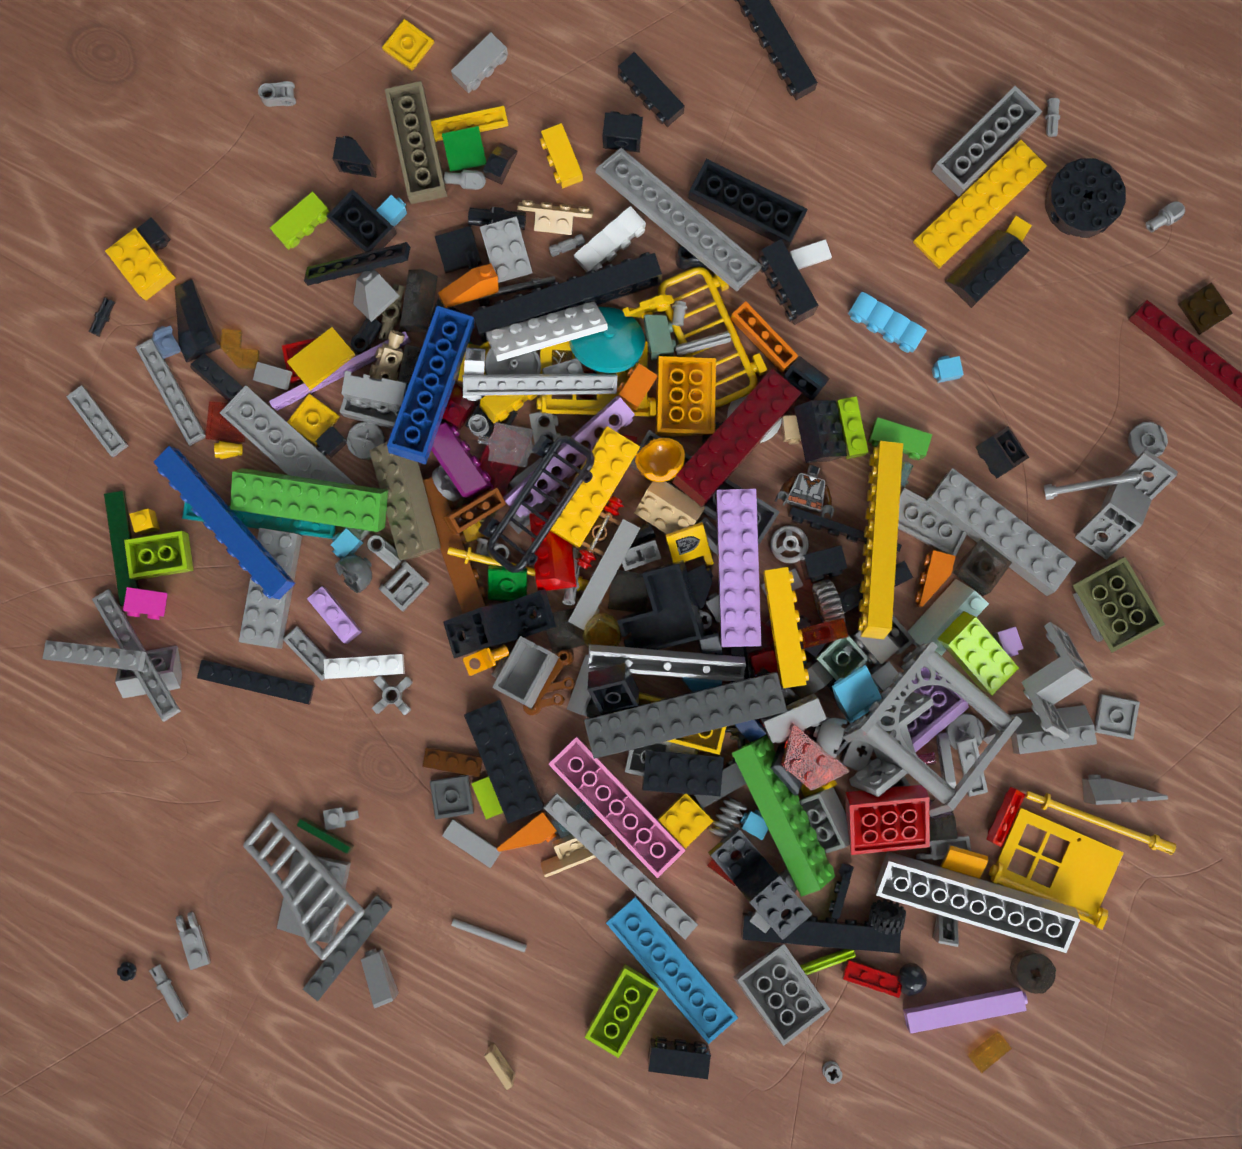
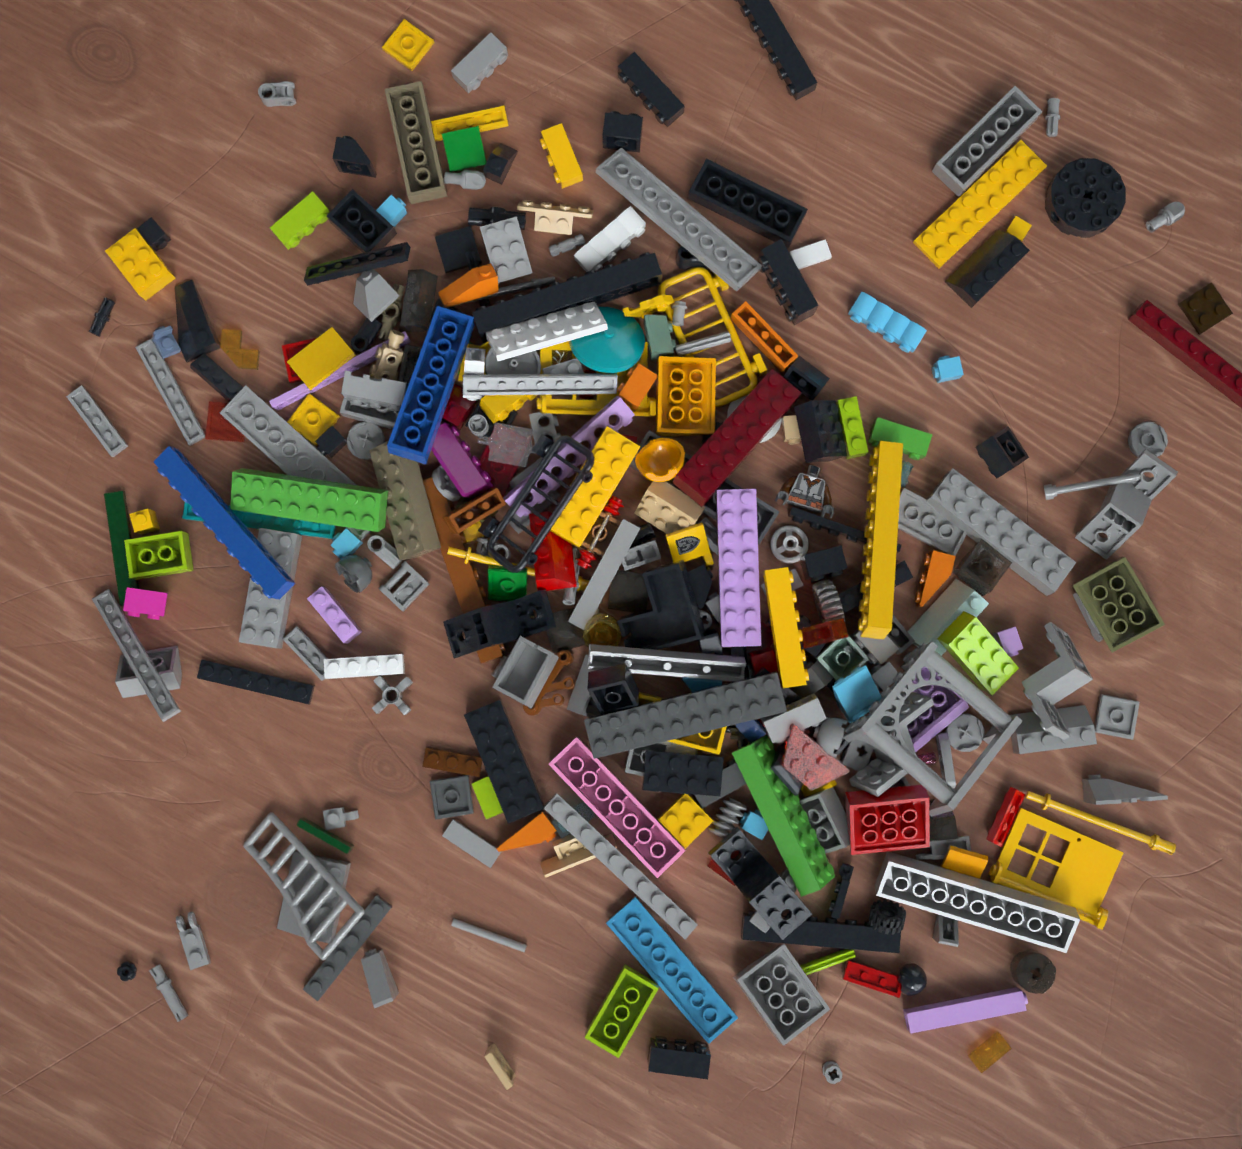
light grey plate [42,640,146,672] -> none
yellow cone [214,441,243,460] -> none
light grey tile [253,362,292,390] -> none
light orange bracket [462,645,509,676] -> none
light grey tile [955,735,988,797] -> none

